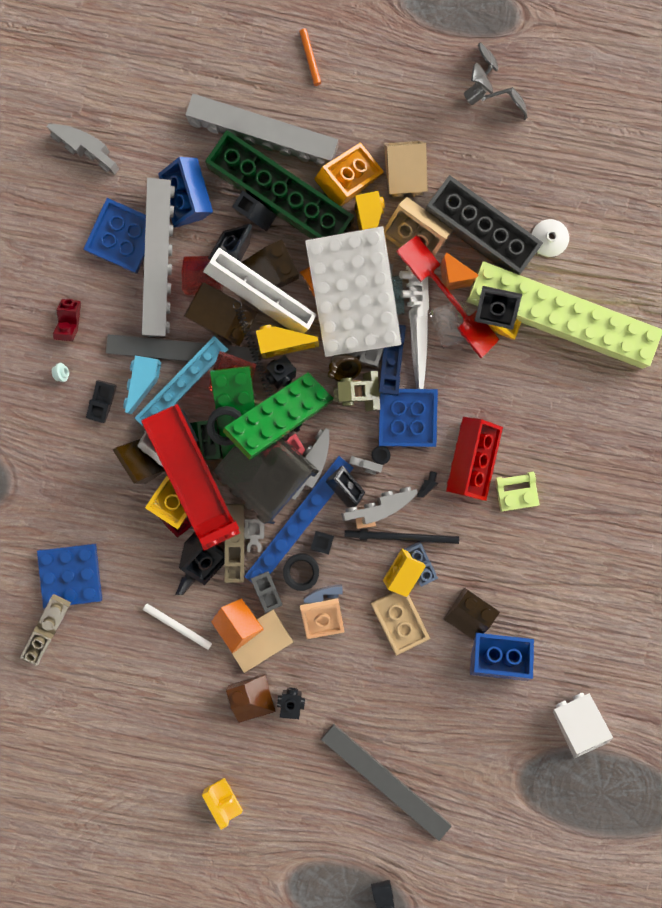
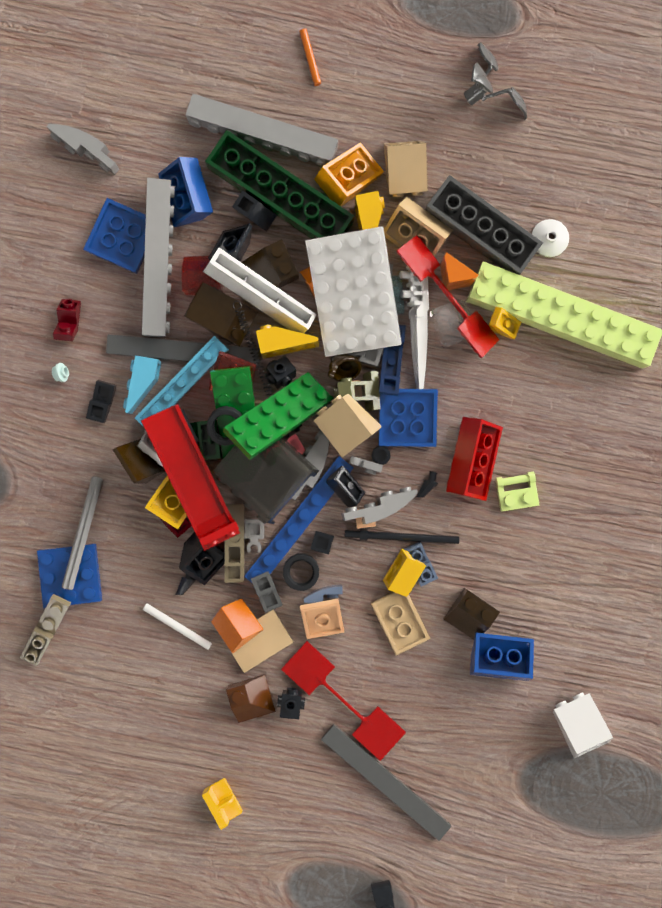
black slope [475,286,522,330] -> none
none -> light grey axle [62,476,103,590]
none -> red hinge [281,641,406,761]
none -> tan slope [314,394,382,458]

